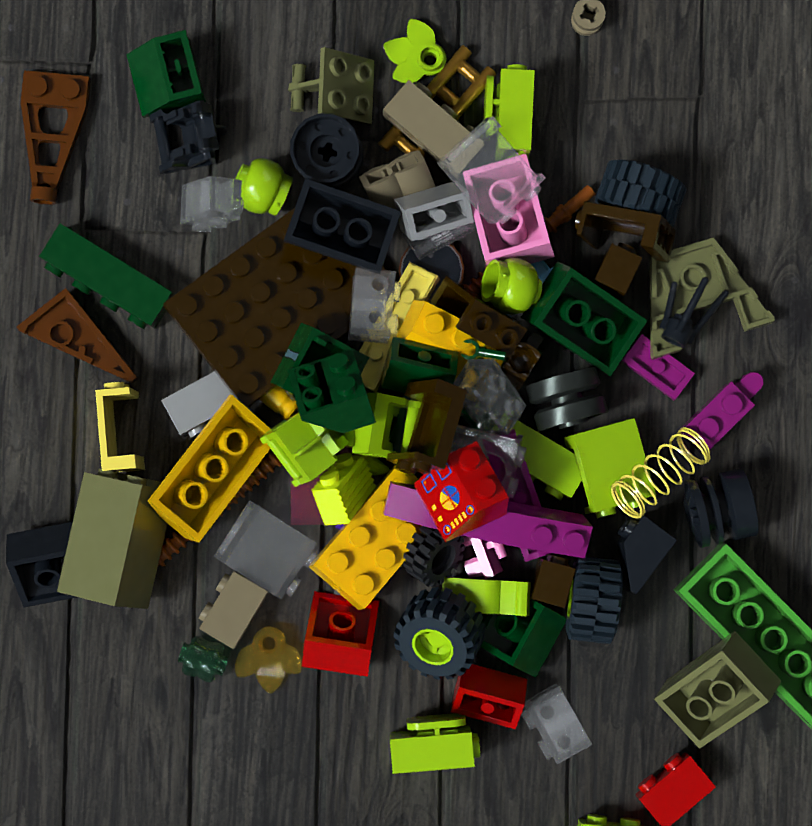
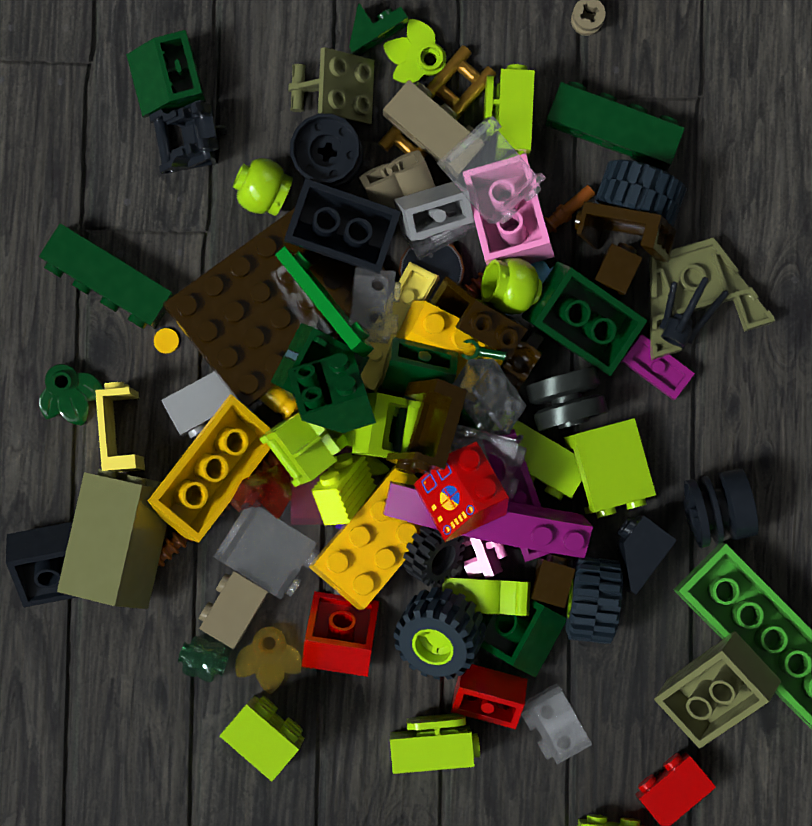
reddish brown wing [16,288,139,383] -> none
reddish brown plate [20,70,91,205] -> none
clear brick [180,176,244,232] -> none
light yellow piece [611,427,711,519] -> none
magenta brick [679,372,763,453] -> none
none -> dark green plate [39,364,104,426]
none -> yellow piece [154,328,179,354]
none -> lime brick [220,695,305,781]
none -> clear red slope [230,464,292,519]
none -> green plate [275,246,374,358]
none -> dark green slope [349,3,408,56]
none -> dark green brick [545,81,684,171]

